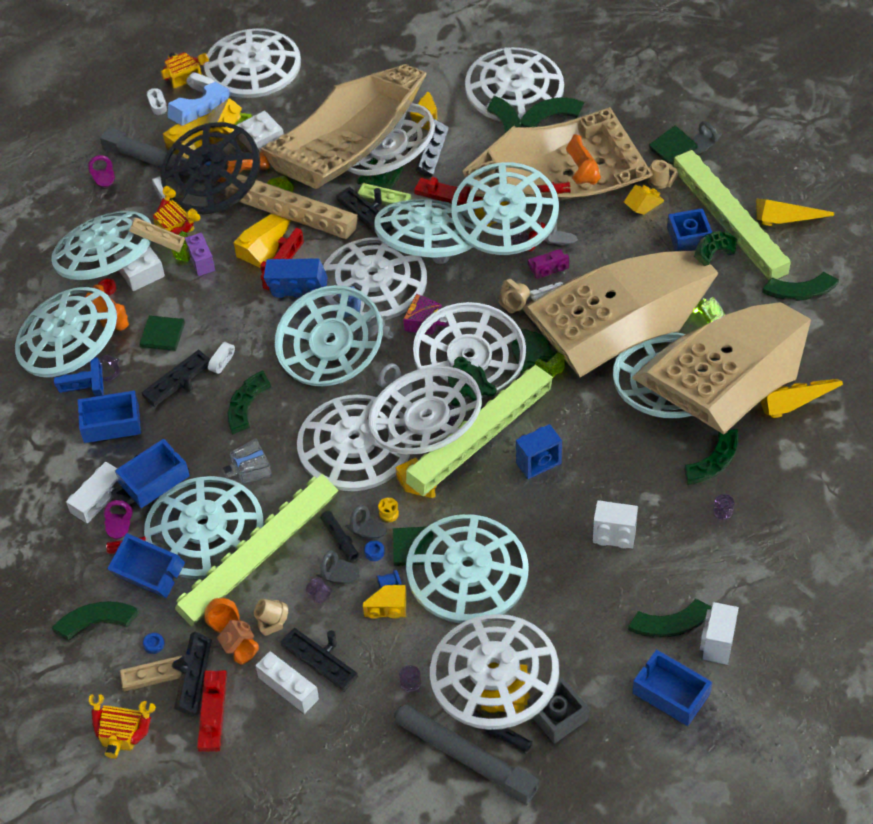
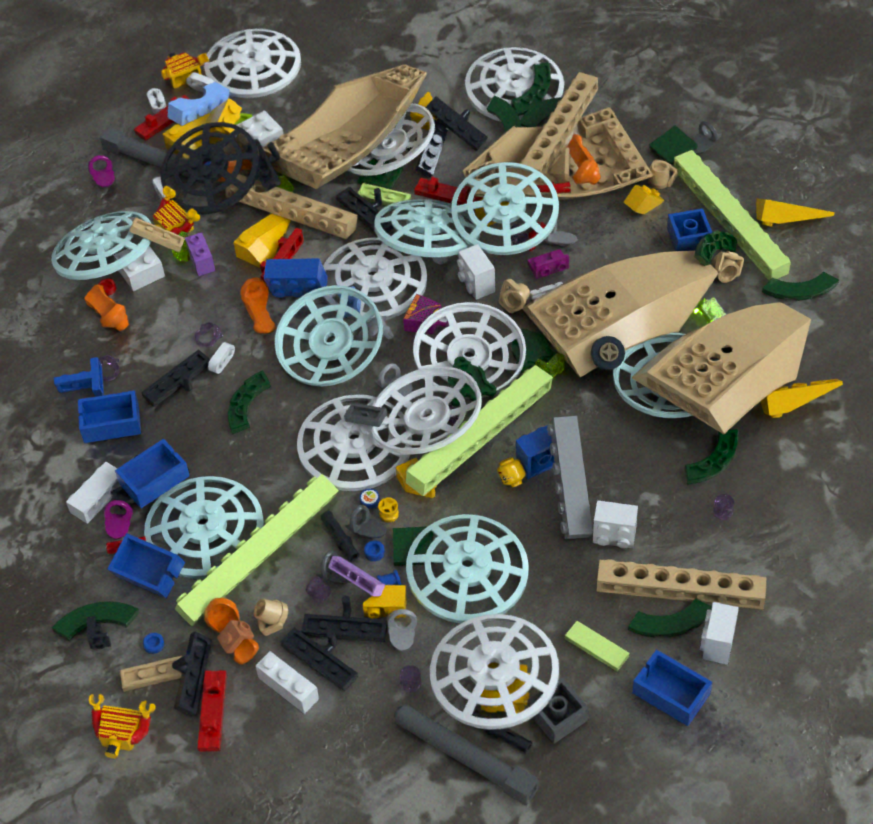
light aqua dish [15,287,117,377] -> none
dark green tile [139,315,185,351] -> none
clear torso [222,438,272,484] -> none
none -> black bracket [87,616,111,649]
none -> red hinge [134,95,189,141]
none -> clear purple piece [194,322,223,347]
none -> orange hair [240,277,276,334]
none -> black plate [243,138,281,192]
none -> black plate [302,596,387,642]
none -> lavender piece [328,556,385,596]
none -> dark grey plate [344,403,388,427]
none -> tile [360,489,380,509]
none -> light grey piece [387,609,417,651]
none -> black plate [425,96,488,151]
none -> white brick [457,244,495,300]
none -> yellow head [497,457,526,488]
none -> dark green tile [511,62,551,116]
none -> tan brick [520,72,598,182]
none -> light grey brick [547,416,593,539]
none -> tan slope [549,148,570,183]
none -> yellowish green tile [565,621,629,672]
none -> black wheel [591,336,625,370]
none -> tan brick [597,559,766,609]
none -> tan piece [711,251,744,283]

